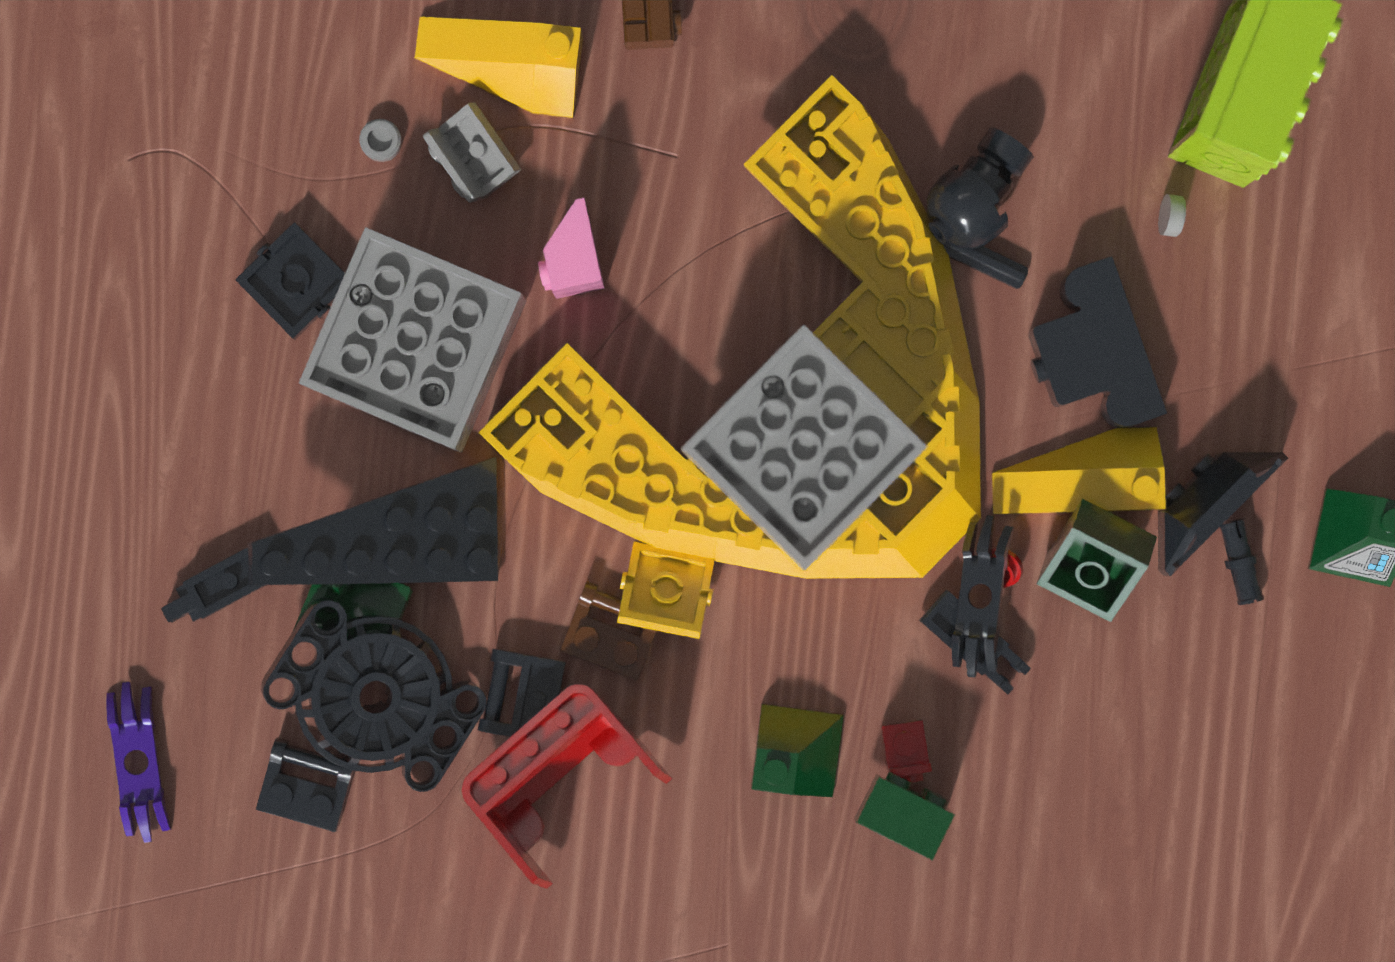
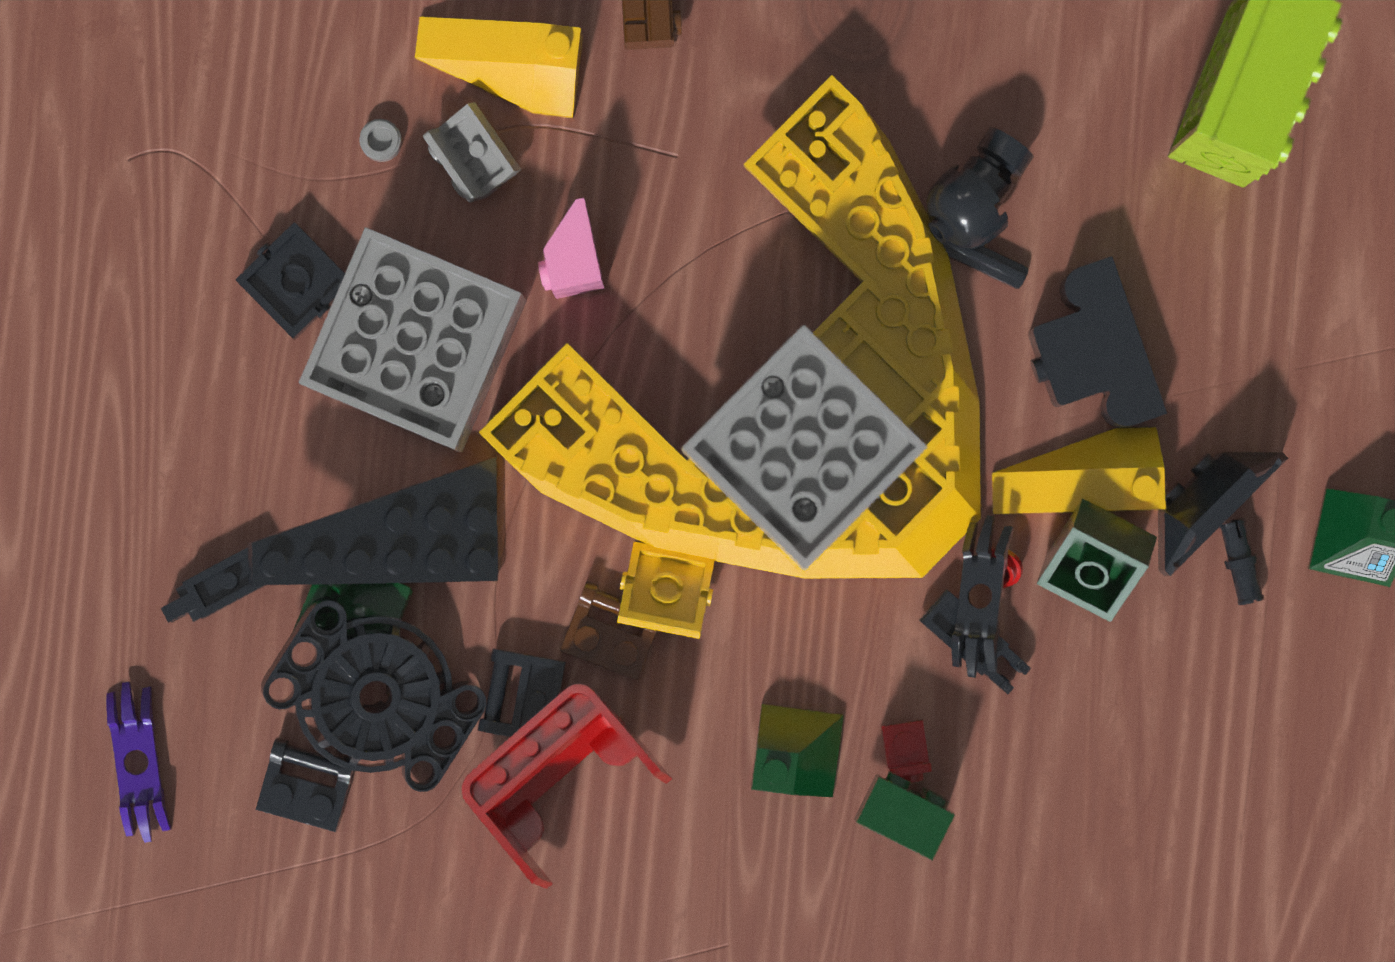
light grey tile [1158,194,1186,237] -> none

